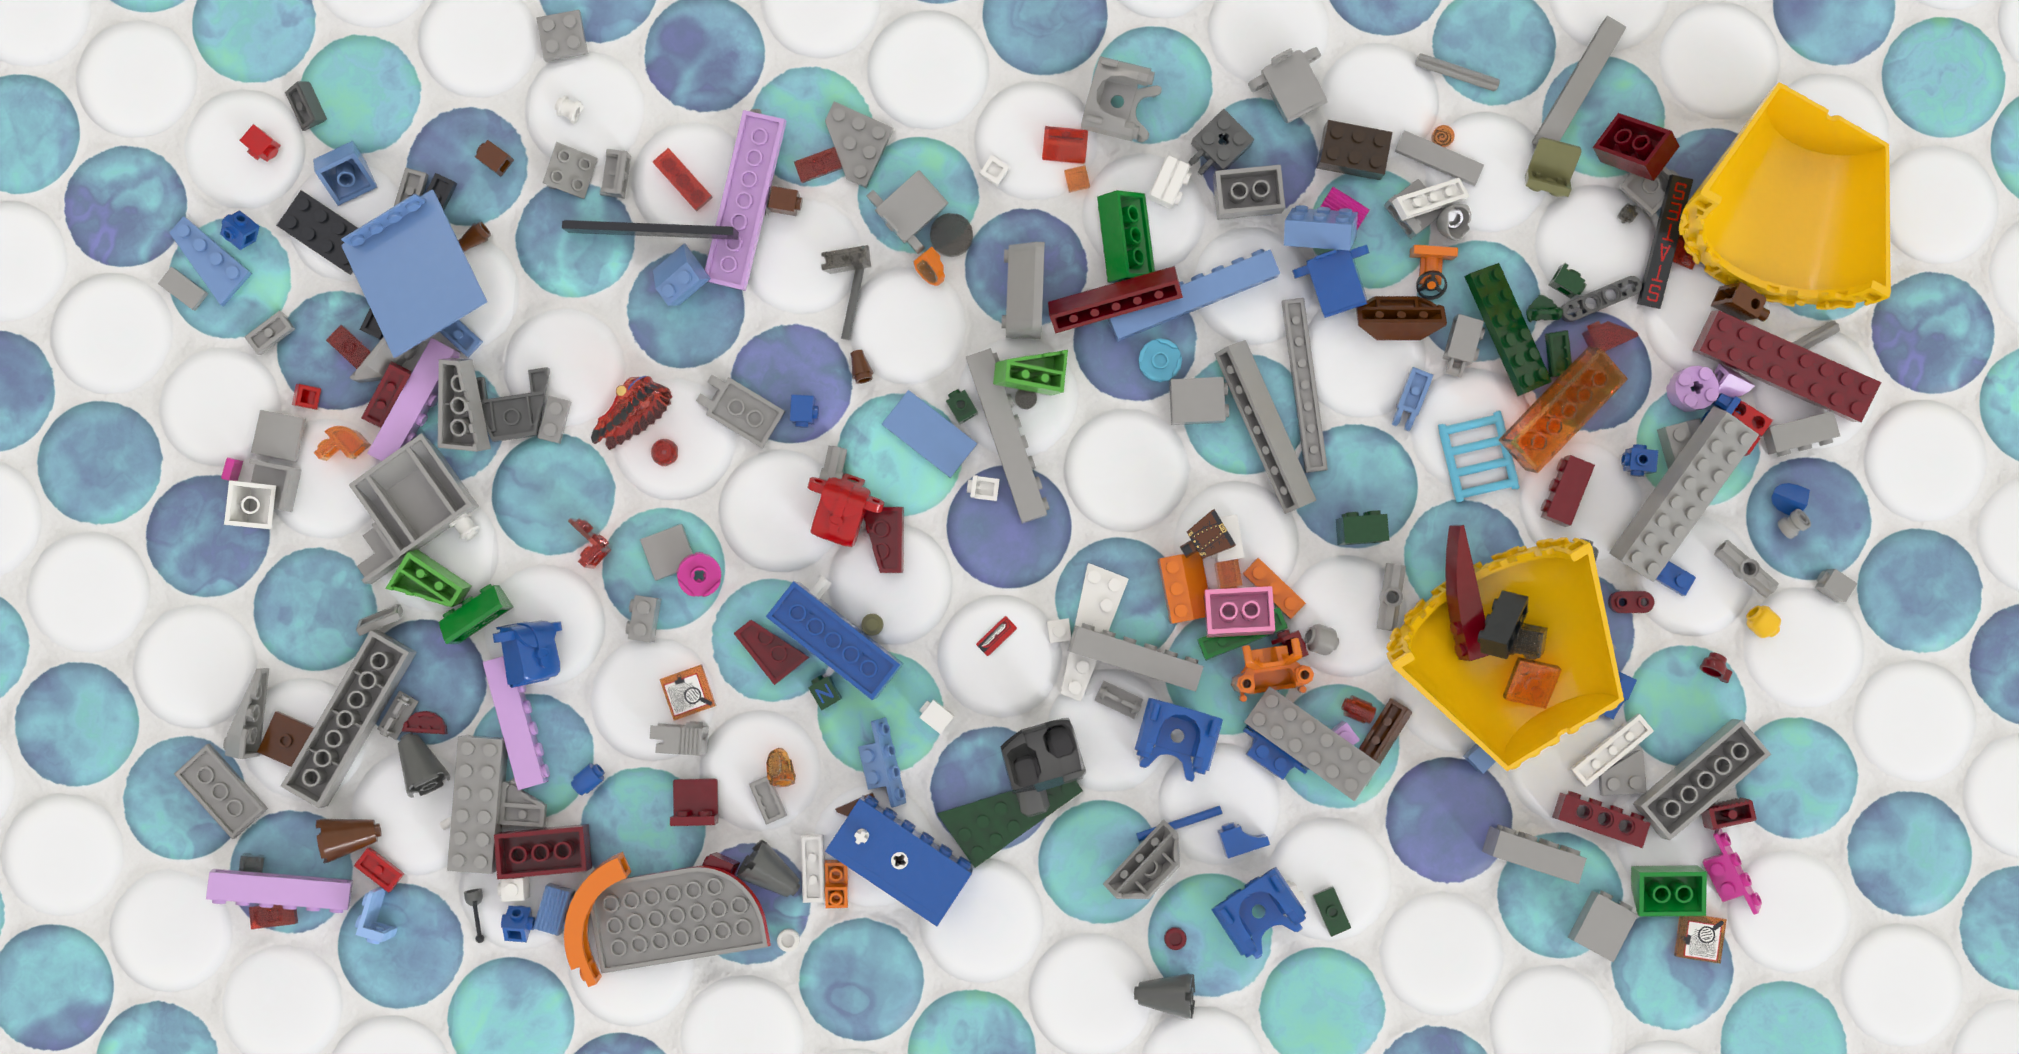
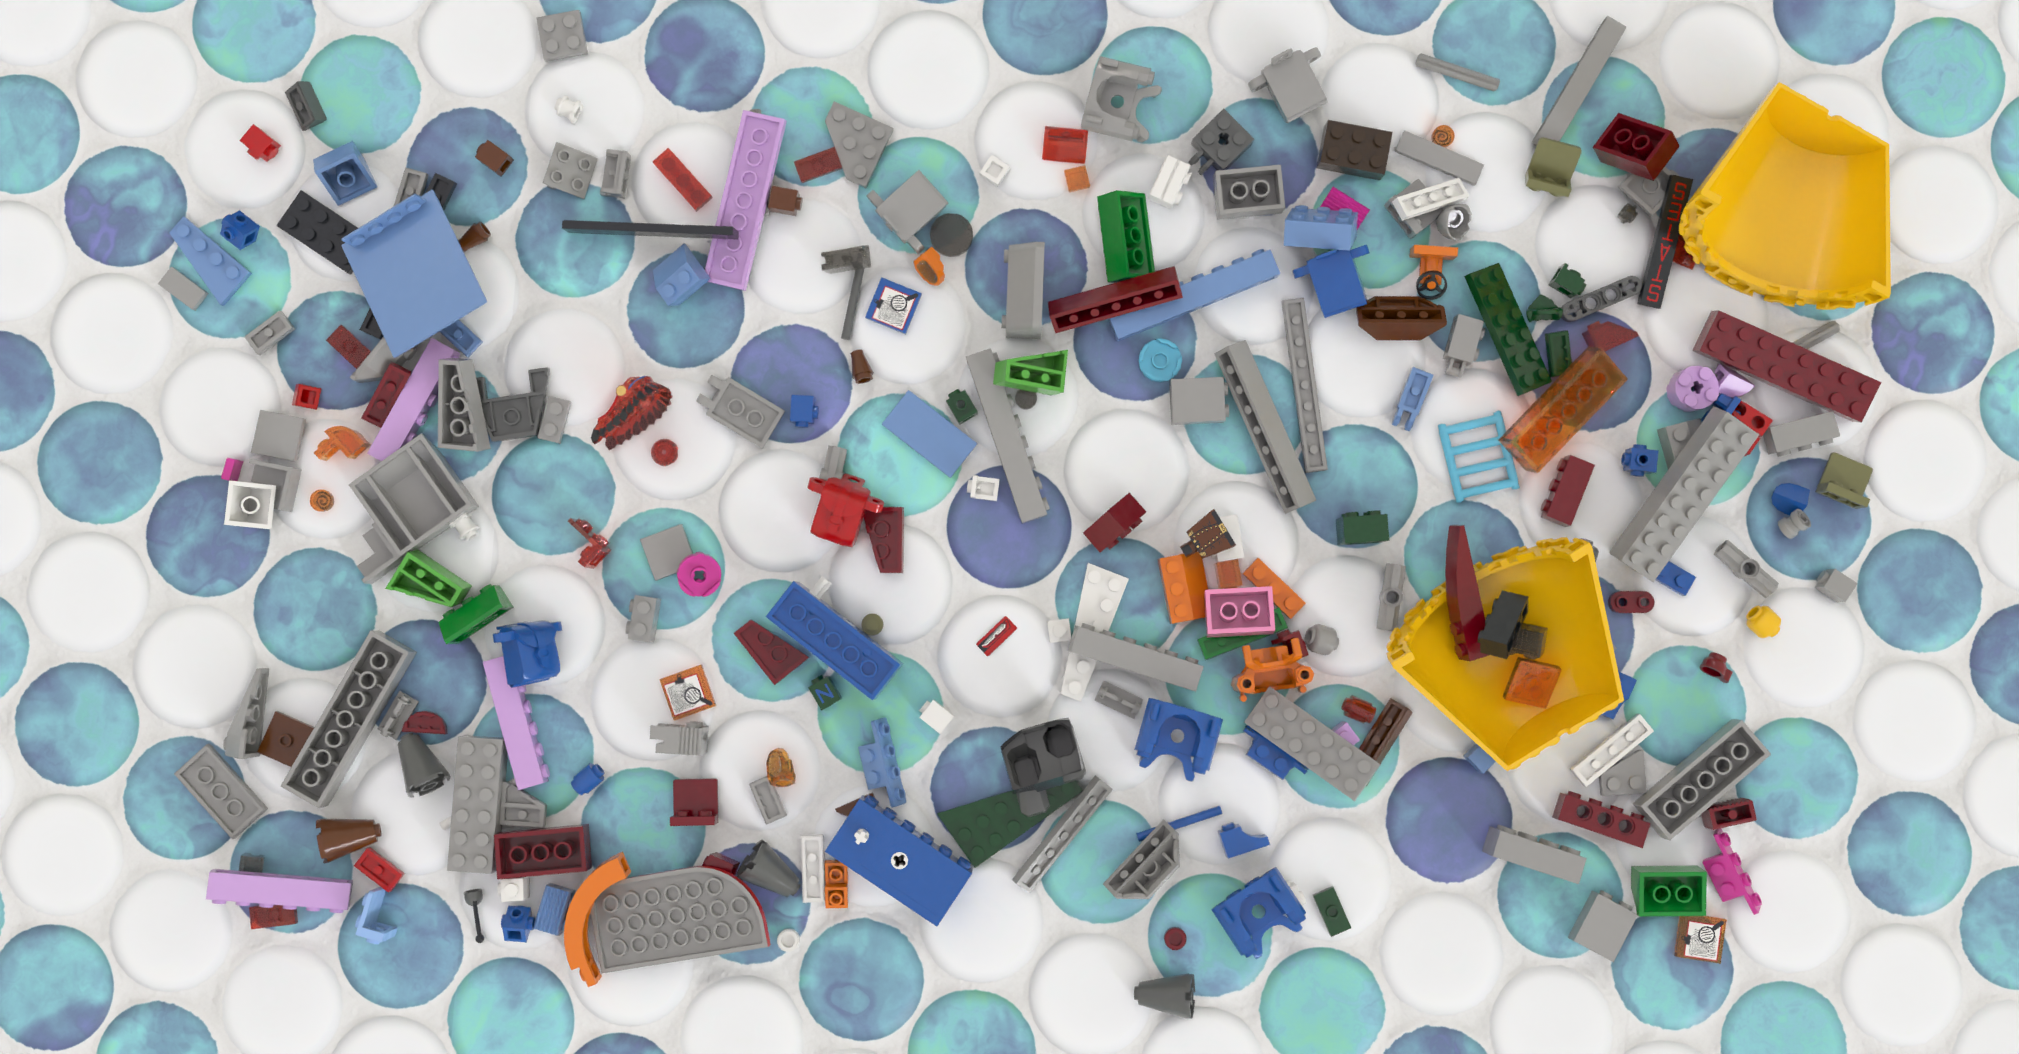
light grey tile [356,604,403,636] -> none
reddish brown torso [1711,282,1770,322] -> none
none -> clear orange tile [310,490,334,512]
none -> tile [865,277,922,335]
none -> light grey plate [1012,775,1113,893]
none -> dark red brick [1083,492,1146,552]
none -> olive bracket [1815,452,1873,509]

